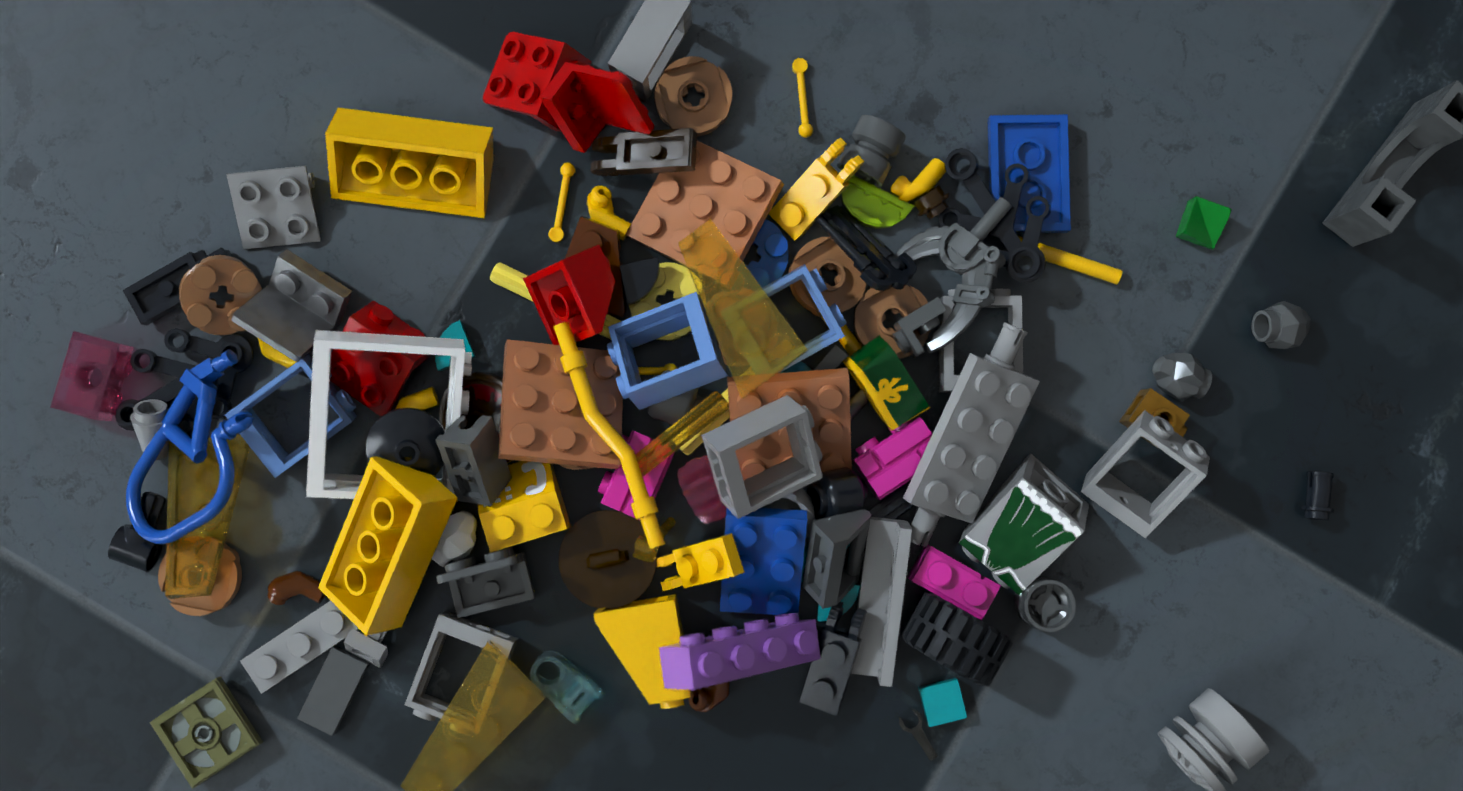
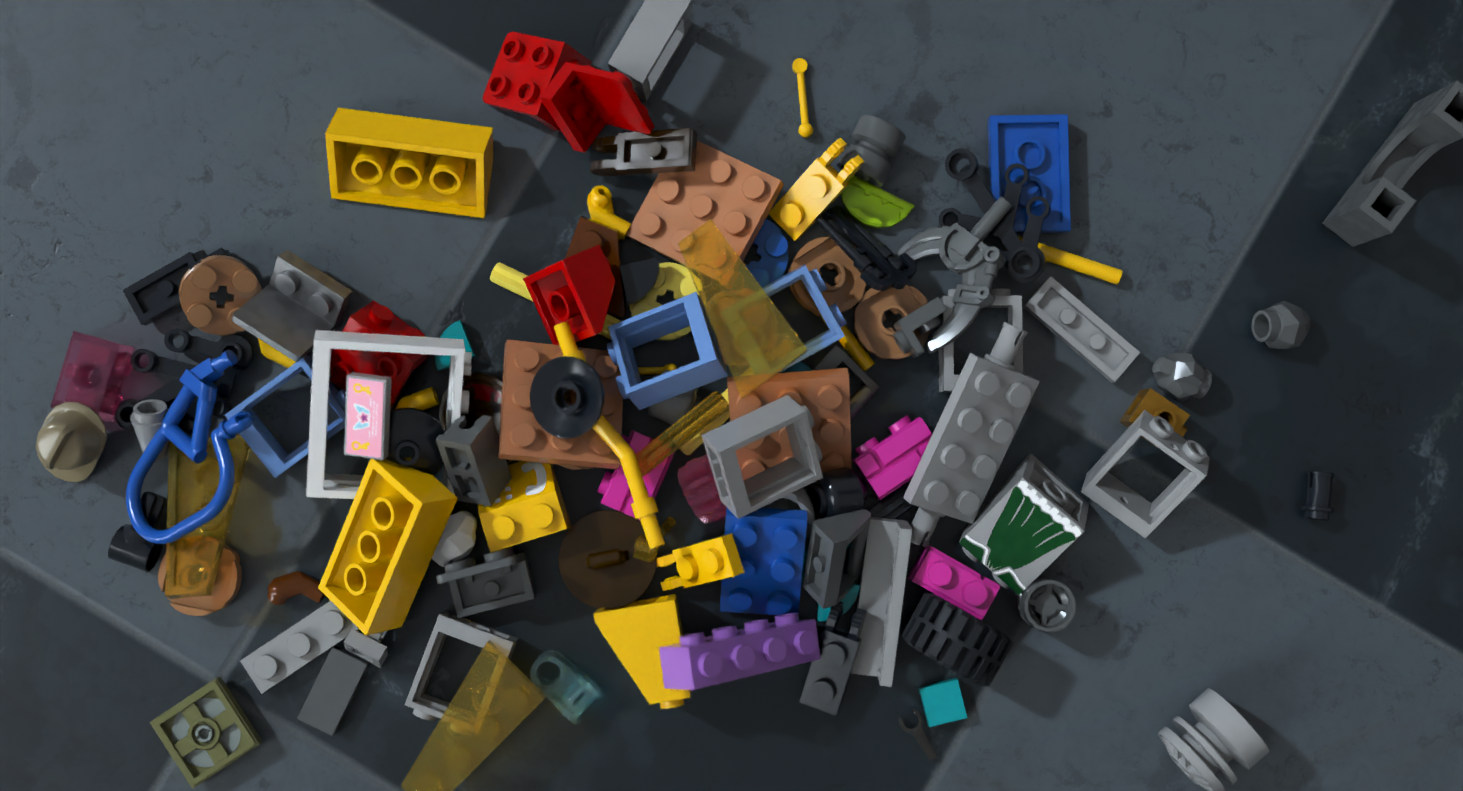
light grey hinge [226,165,321,249] -> none
yellow hinge [548,163,575,243] -> none
medium nougat plate [655,56,732,136] -> none
reddish brown arm [688,681,730,712] -> none
dark green piece [842,335,930,430] -> none
yellow arm [890,158,947,202] -> none
dark brown plate [914,185,950,220] -> none
green slope [1176,196,1232,250] -> none
none -> dark tan piece [36,402,107,482]
none -> tile [344,372,391,460]
none -> black dish [530,356,605,438]
none -> light grey plate [1023,276,1140,383]

